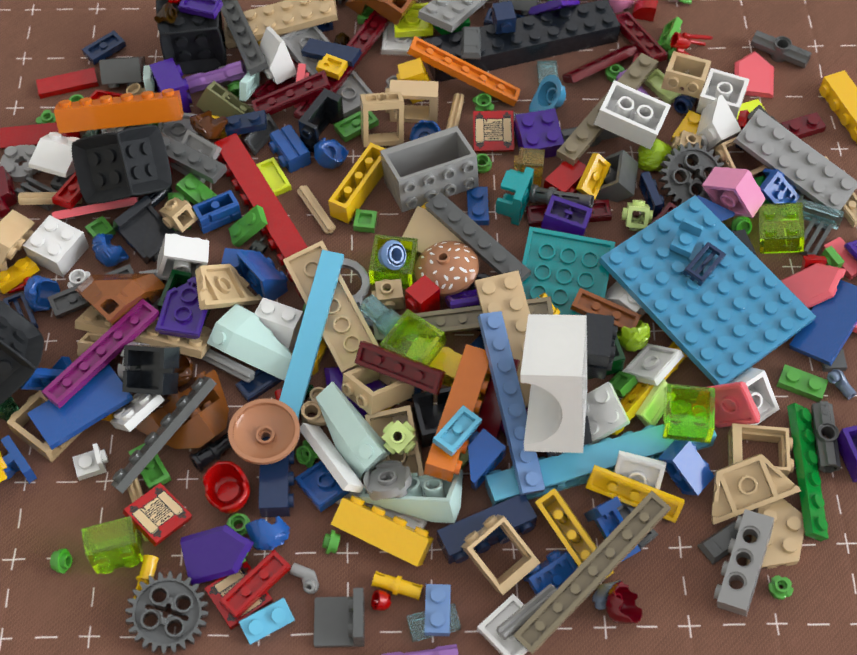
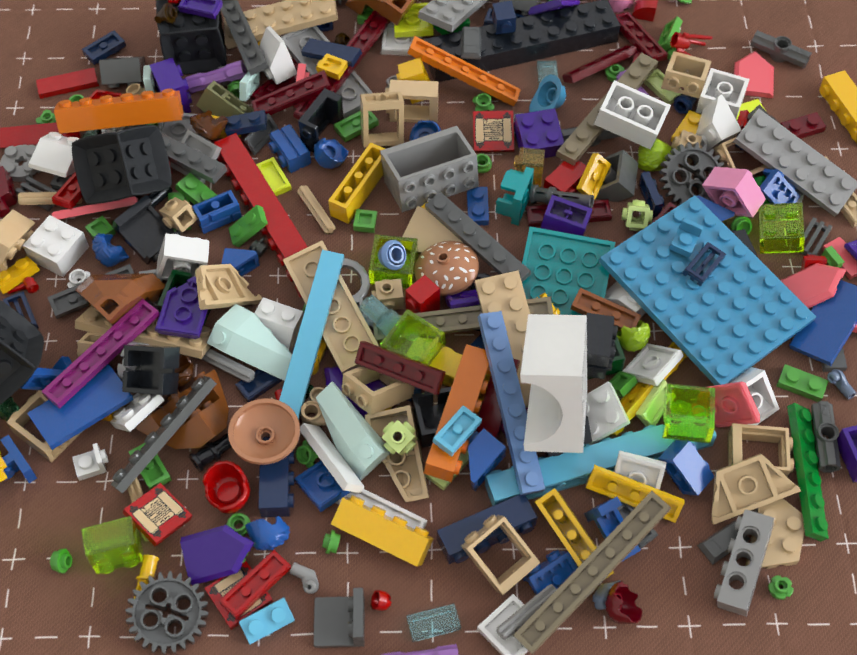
blue hair [24,275,60,312] -> none
blue slope [236,251,288,301] -> none
light aqua wedge [359,469,463,523] -> none
light grey plate [363,460,412,501] -> none
yellow pin [371,571,423,600] -> none
medium blue plate [424,584,451,636] -> none
tan axle [446,93,464,129] -> none
clear light blue tile [796,199,844,230] -> none

